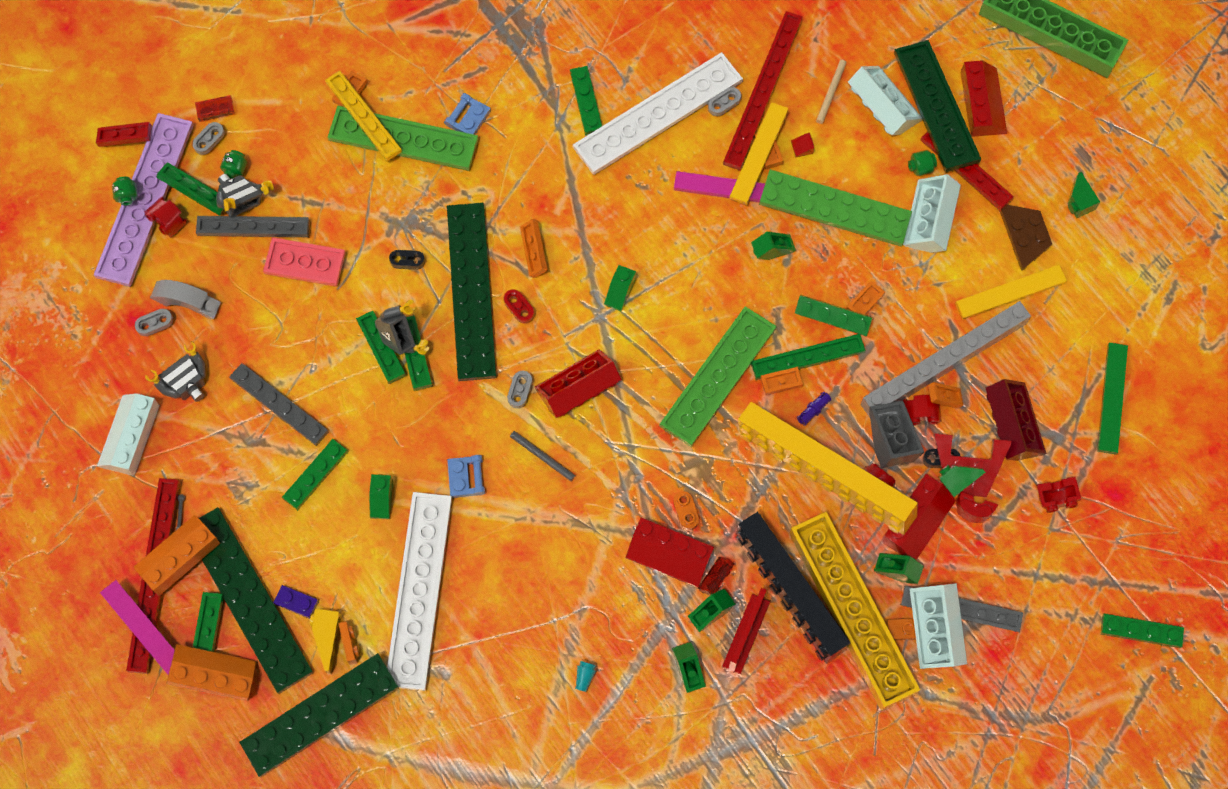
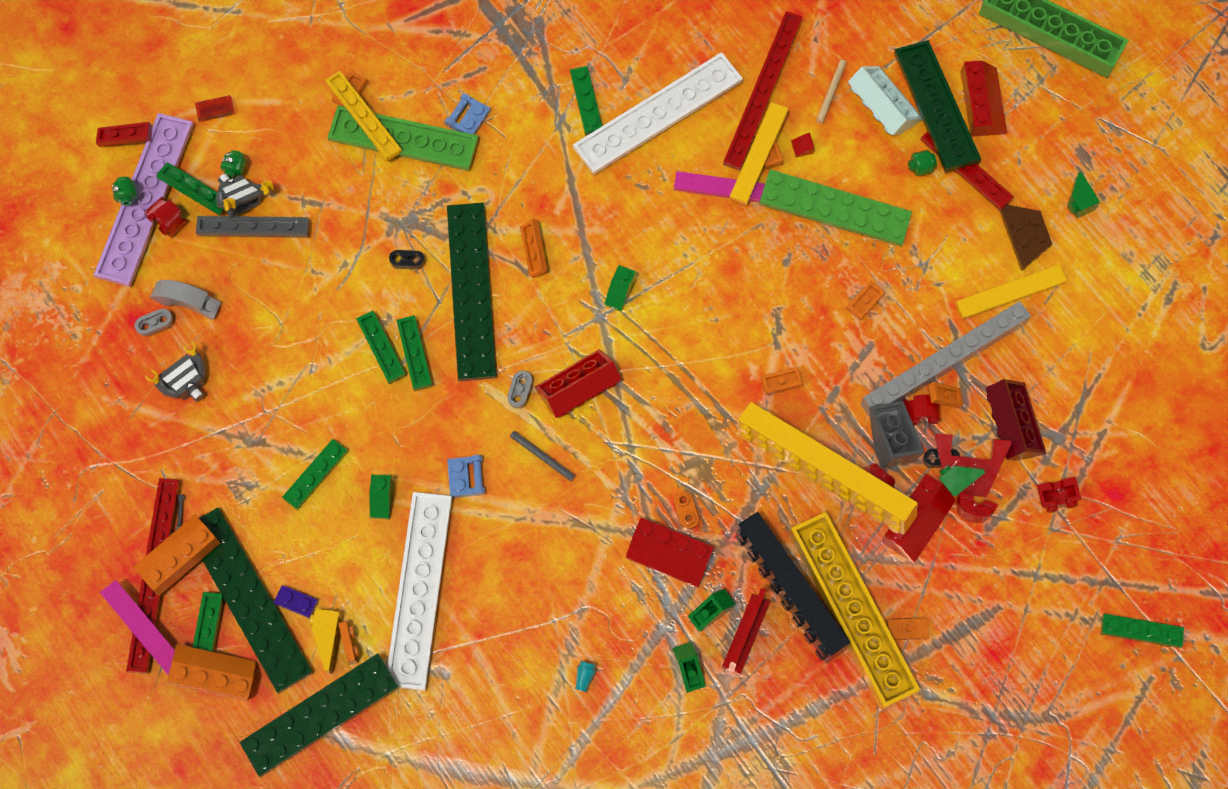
light aqua slope [97,394,160,476] -> none
light grey plate [193,122,225,155] -> none
dark grey plate [229,363,329,446] -> none
coral plate [263,237,346,287] -> none
dark grey torso [375,300,430,355] -> none
red plate [504,289,534,323] -> none
bright green plate [659,306,777,447] -> none
clear red plate [697,557,735,595] -> none
light grey plate [708,87,741,116] -> none
green slope [751,231,796,260] -> none
green tile [751,334,866,380] -> none
green plate [795,295,873,336] -> none
dark purple pin [797,392,831,426] -> none
green slope [874,553,924,584] -> none
dark grey plate [900,586,1024,632] -> none
light aqua slope [903,174,961,253] -> none
light aqua slope [910,583,967,669] -> none
green tile [1097,342,1128,455] -> none

